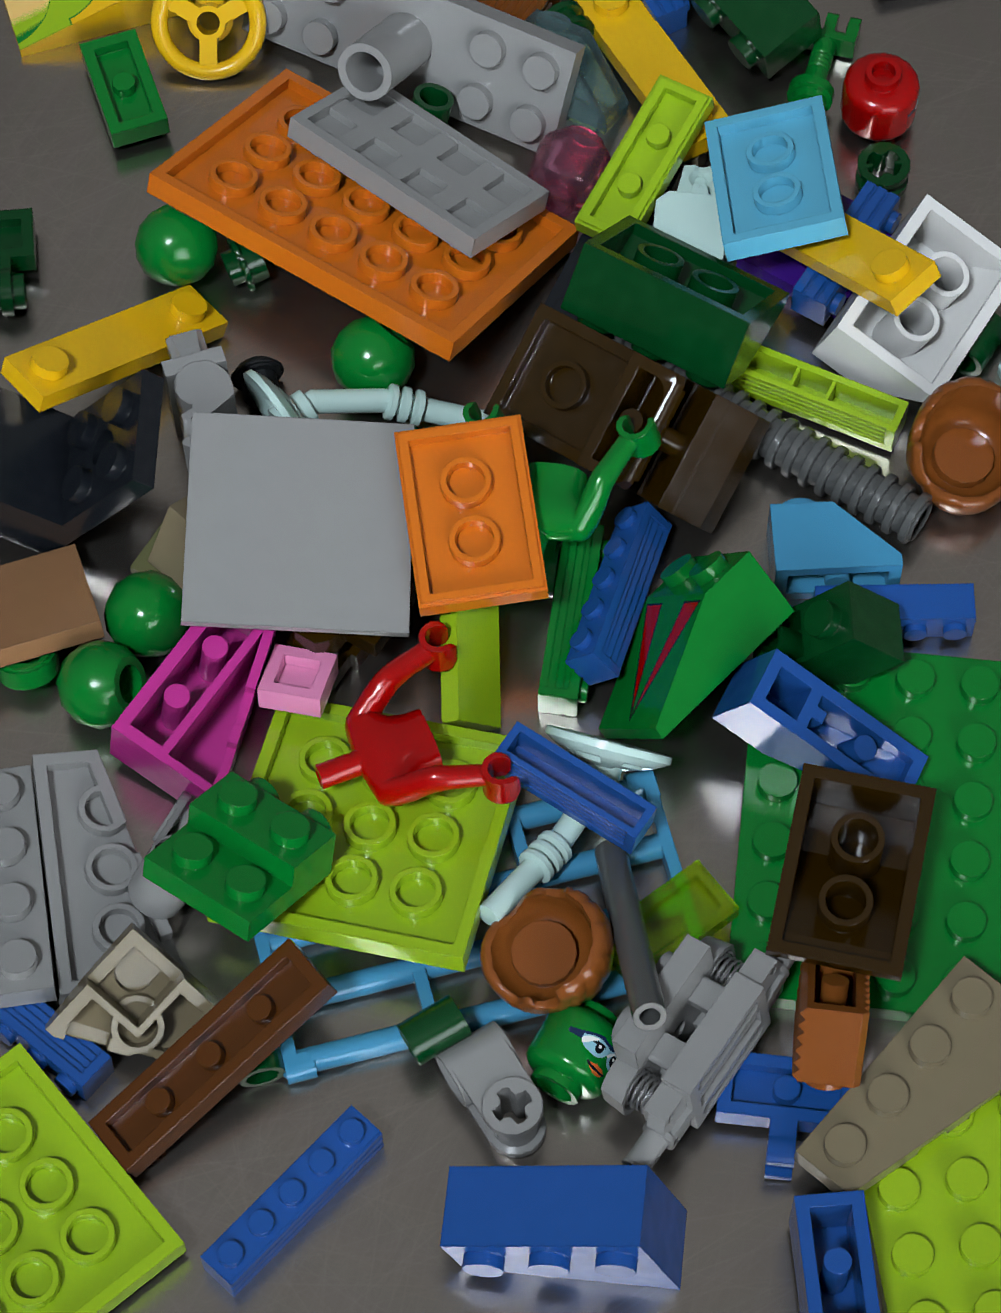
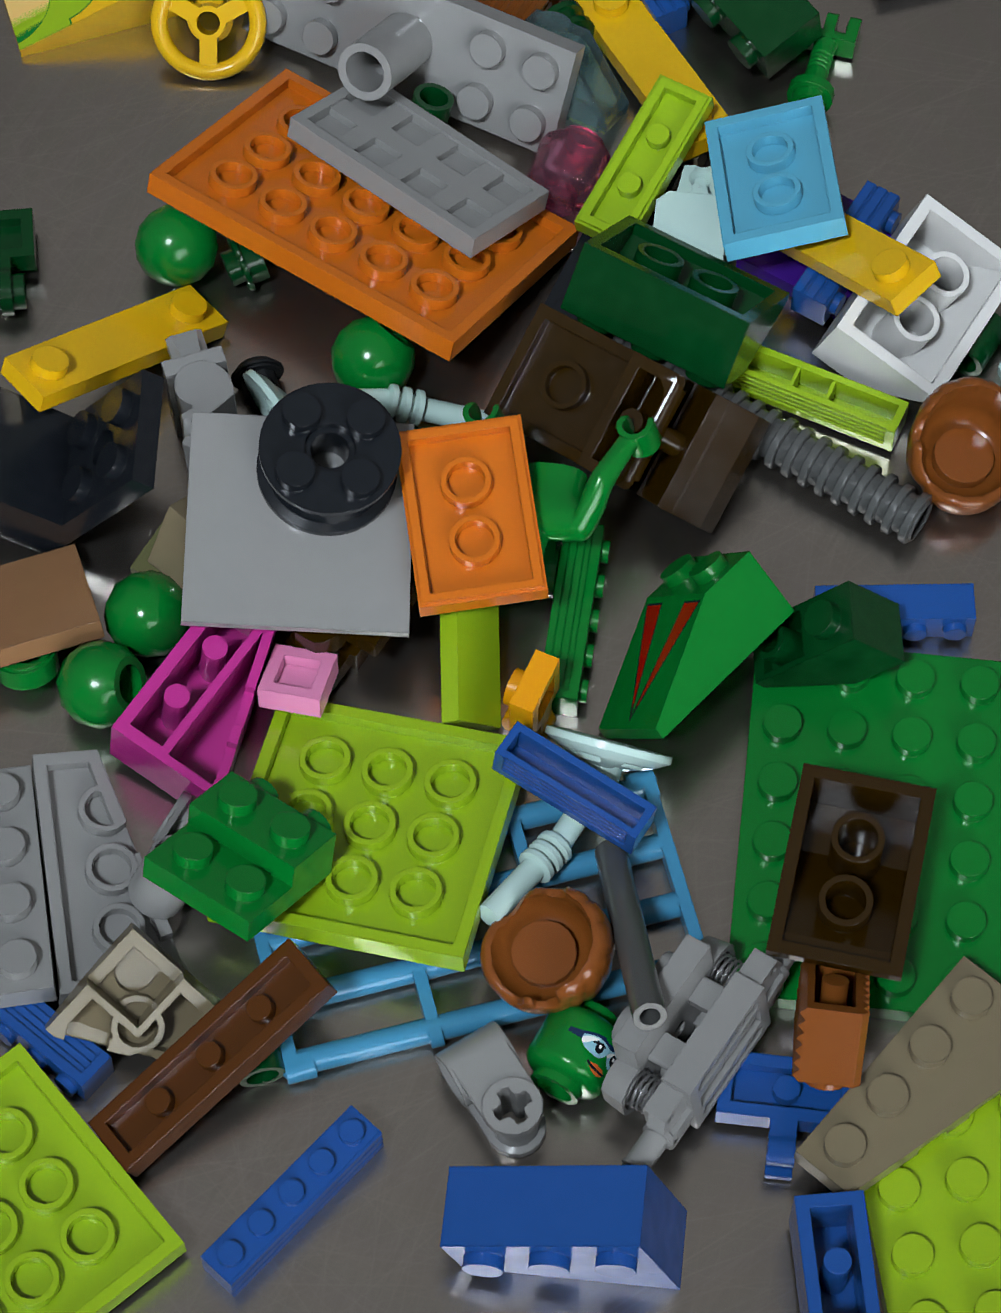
green plate [79,29,170,148] -> none
red piece [314,621,521,807] -> none
dark green hinge [396,994,472,1066] -> none
blue piece [565,501,672,686] -> none
clear neon green tile [612,860,740,978] -> none
blue slope [712,648,928,784] -> none
dark azure slope [766,498,903,600] -> none
red head [840,52,920,141] -> none
dark green bush [855,142,910,197] -> none
none -> black wheel [256,383,402,536]
none -> light orange plate [501,649,560,739]

